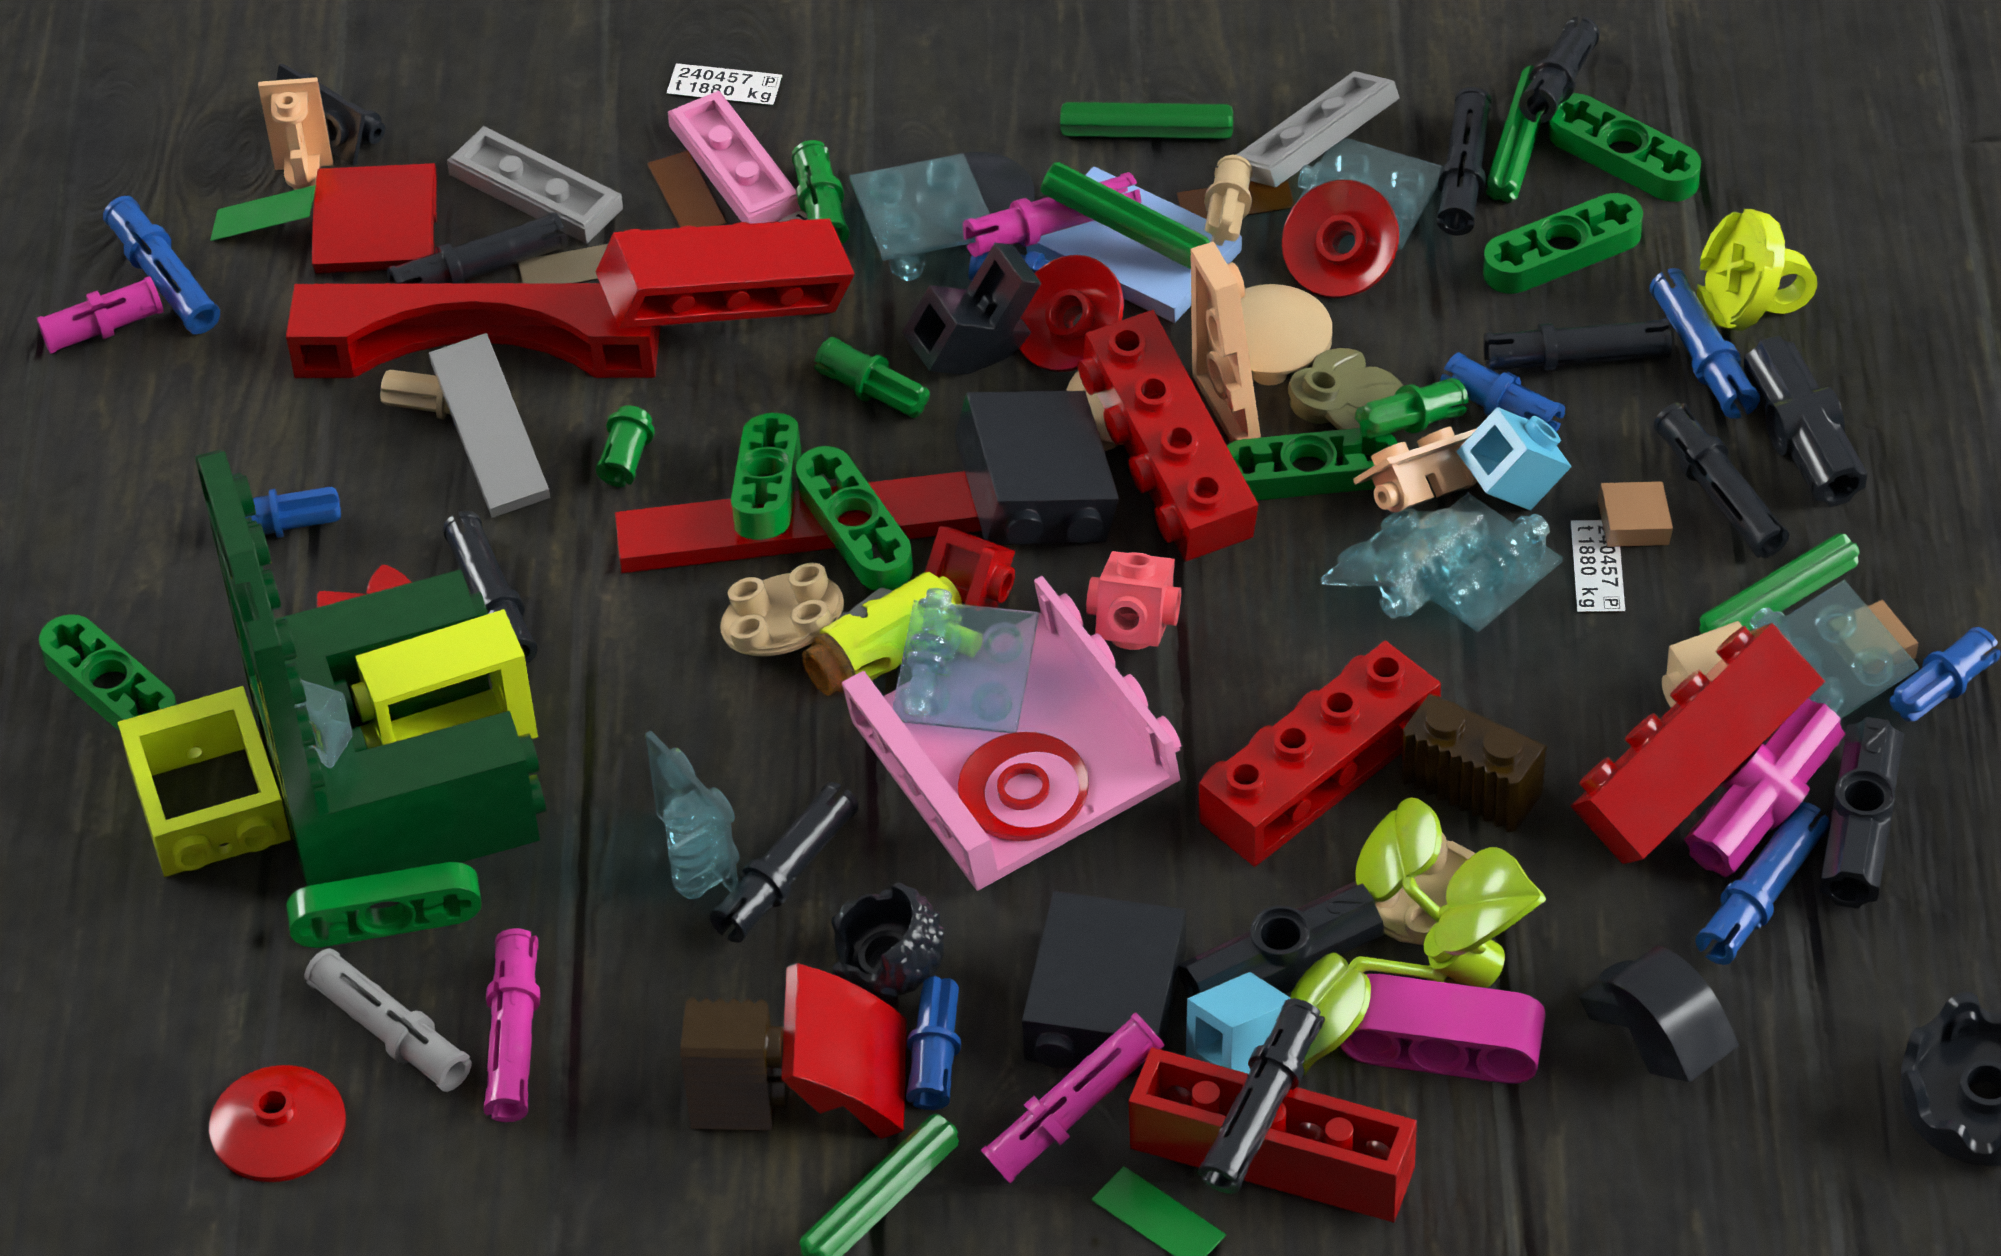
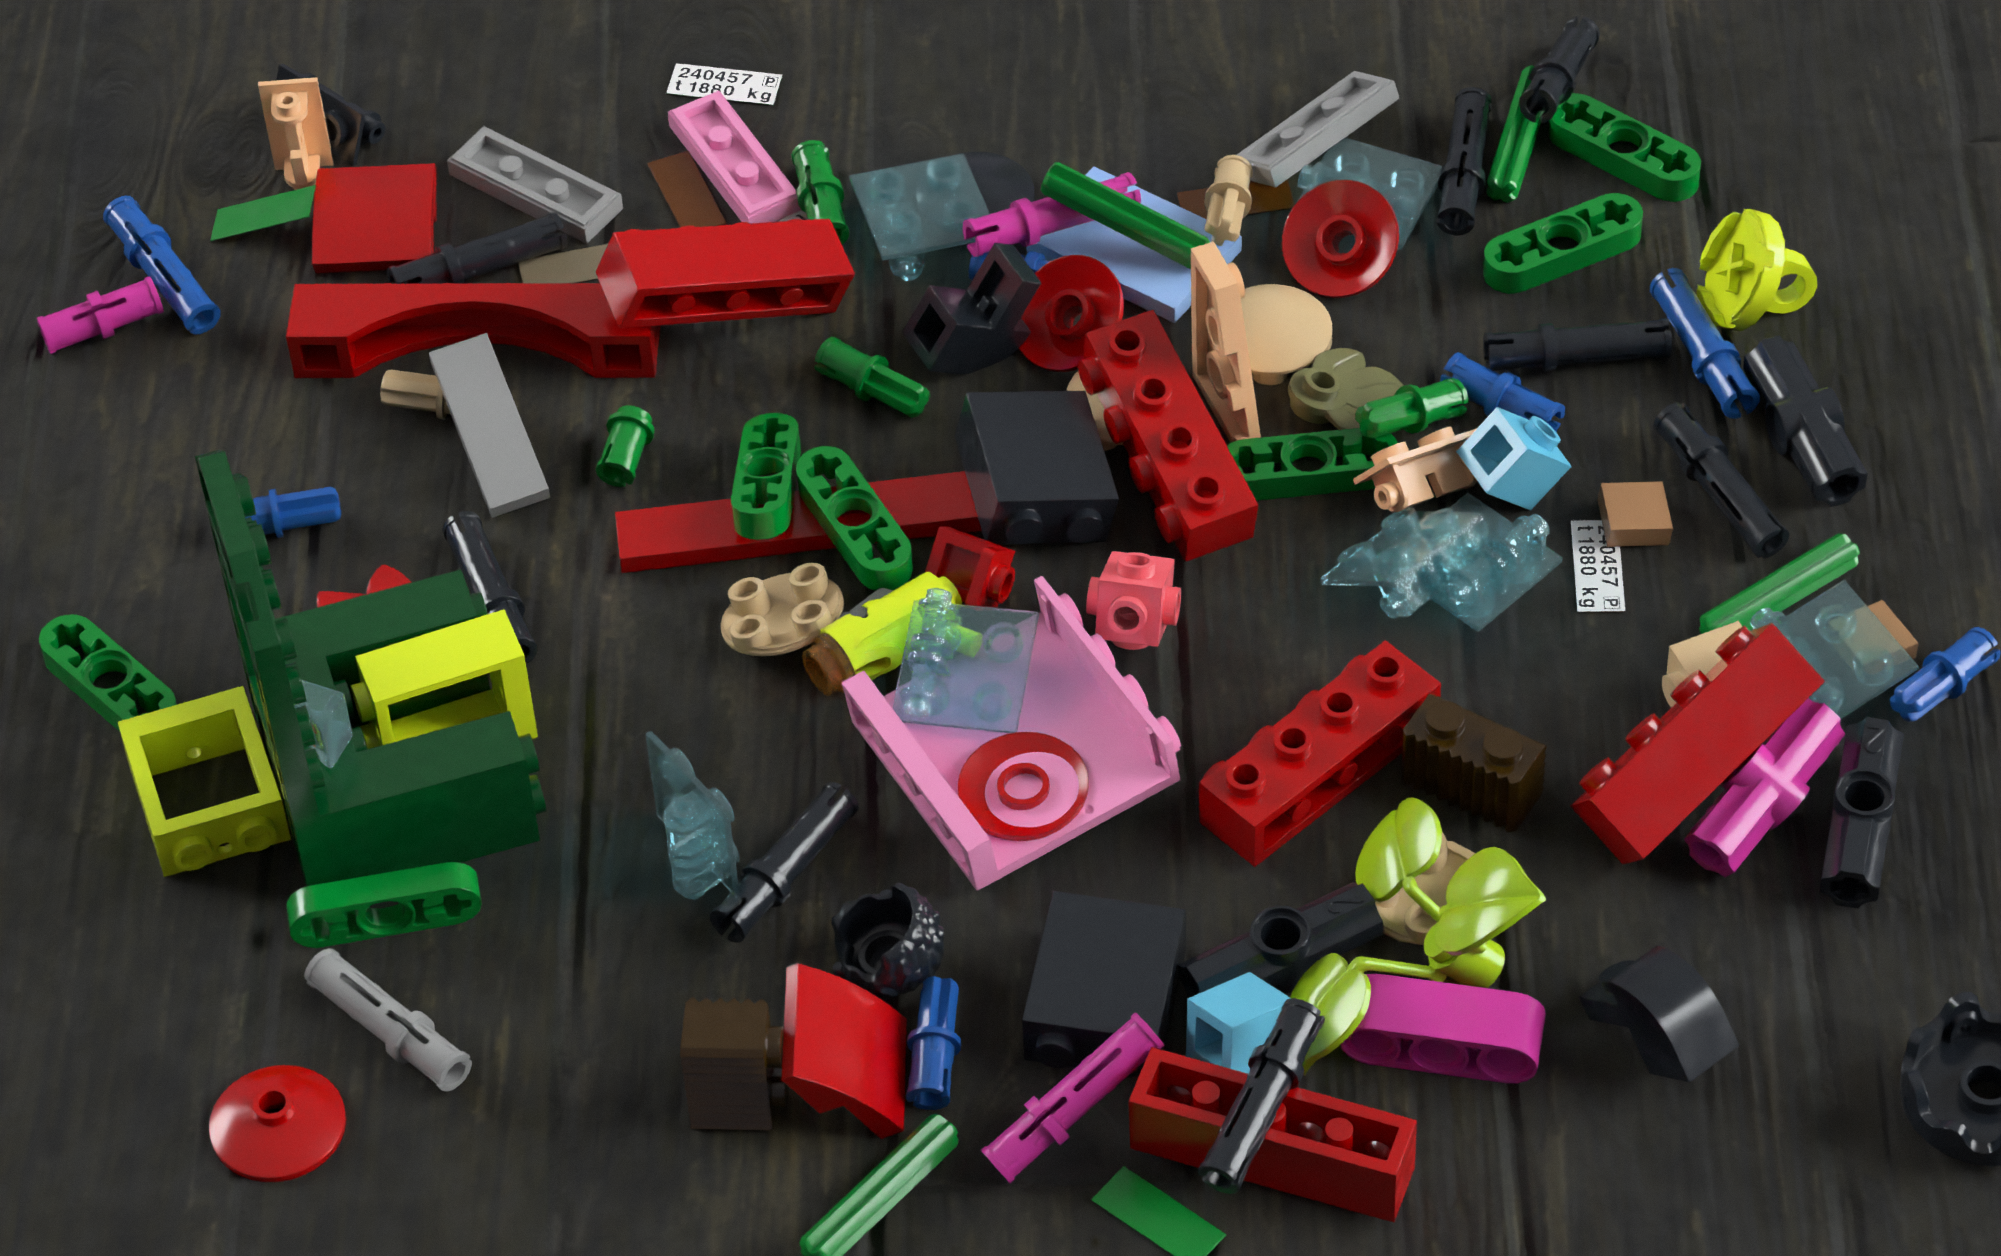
dark pink pin [484,928,541,1122] -> none
green axle [1060,102,1233,139] -> none
blue pin [1695,802,1830,965] -> none

